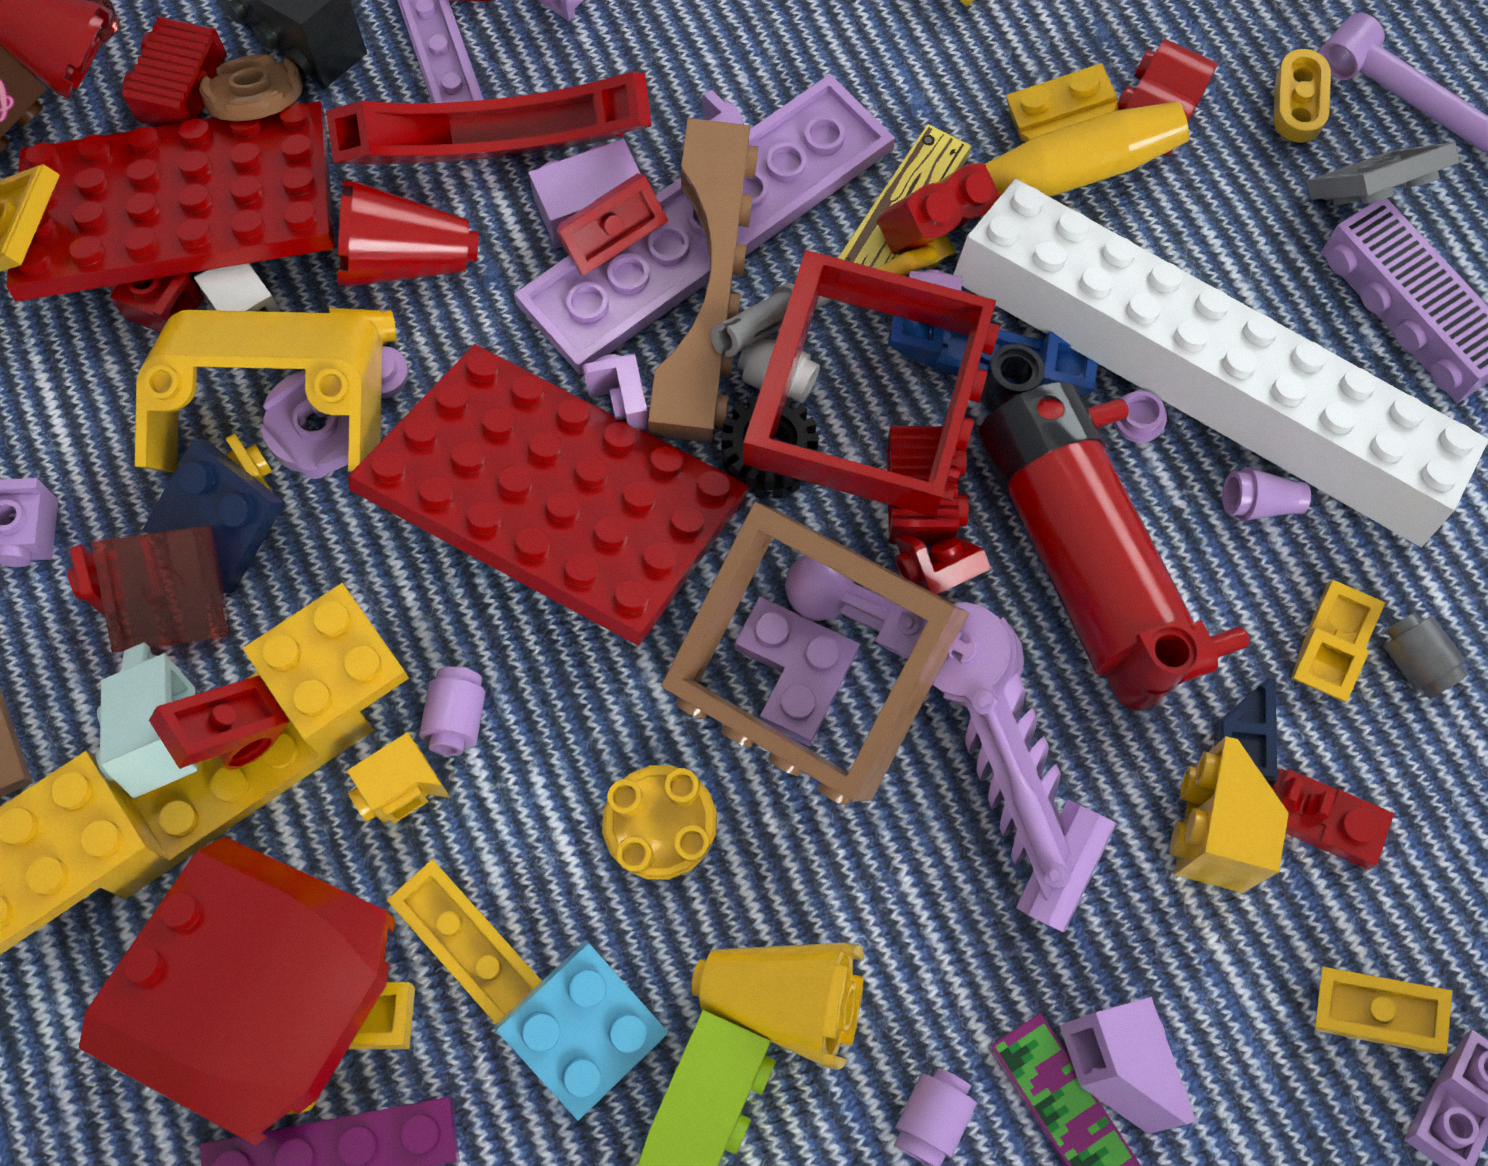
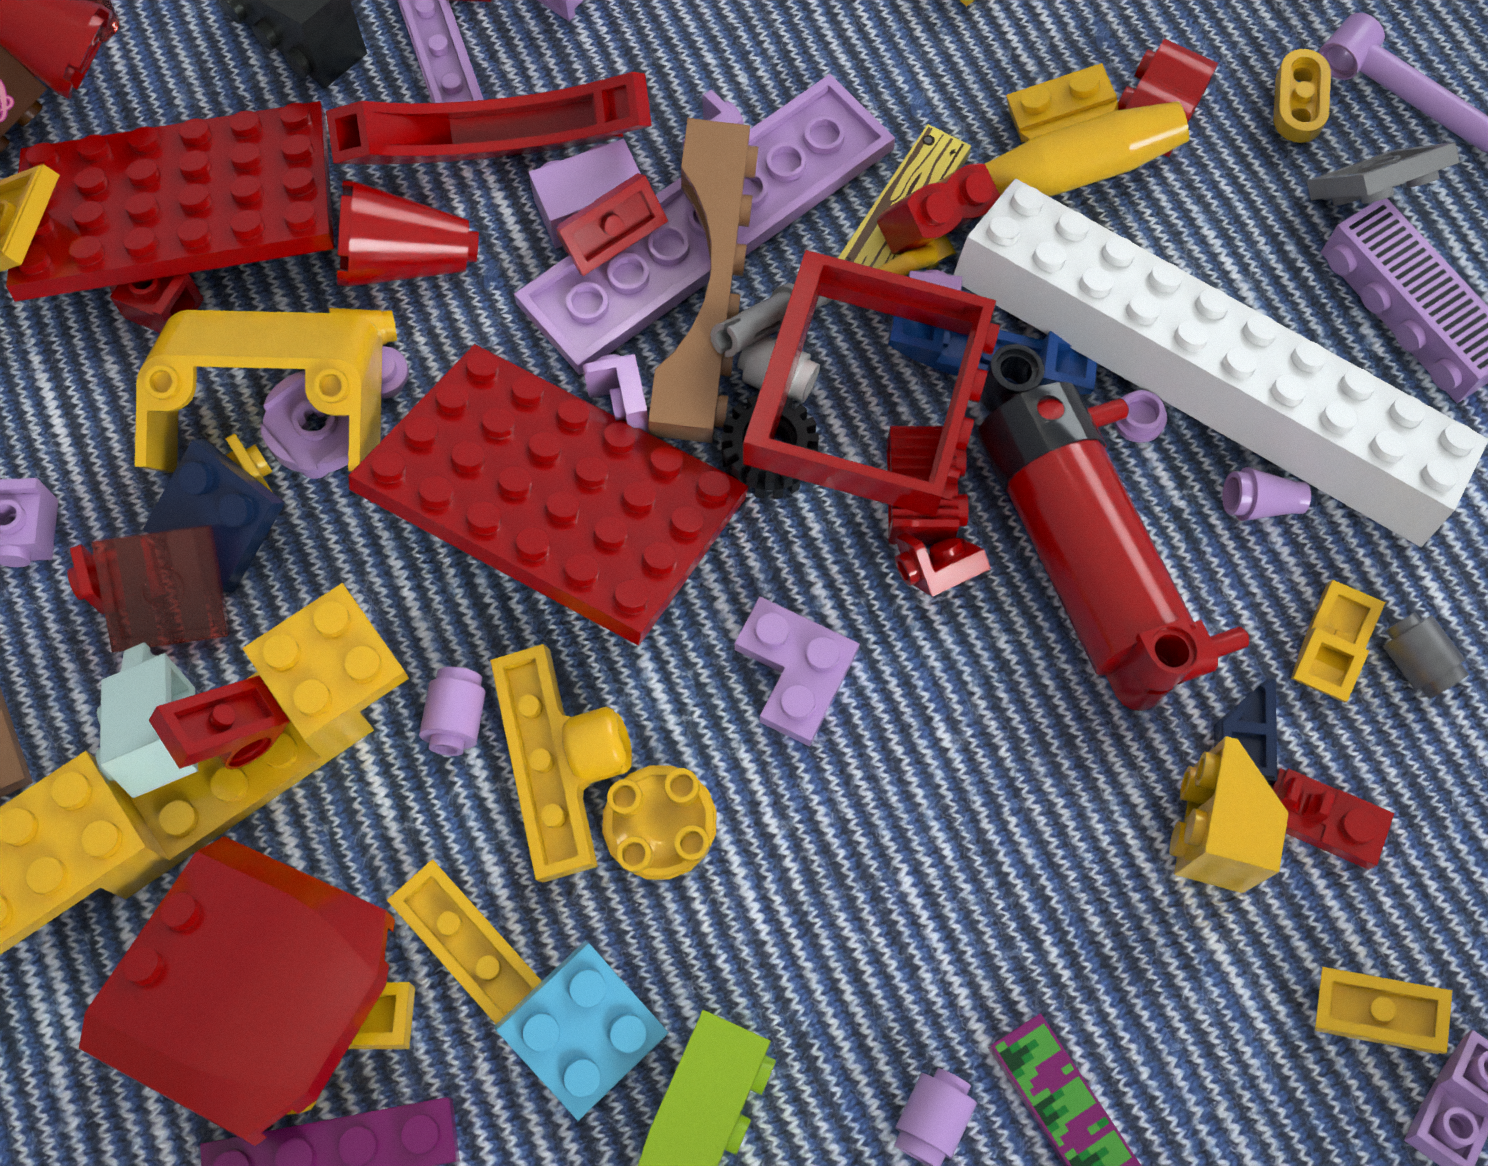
red brick [122,16,227,127] -> none
white brick [194,263,281,312] -> none
medium nougat tile [199,54,303,121] -> none
yellow window [347,732,451,824] -> none
medium nougat window [661,502,970,805] -> none
yellow cone [692,942,864,1070] -> none
lavender piece [785,555,1117,932] -> none
lavender slope [1059,997,1196,1134] -> none
none -> yellow plate [490,644,632,883]

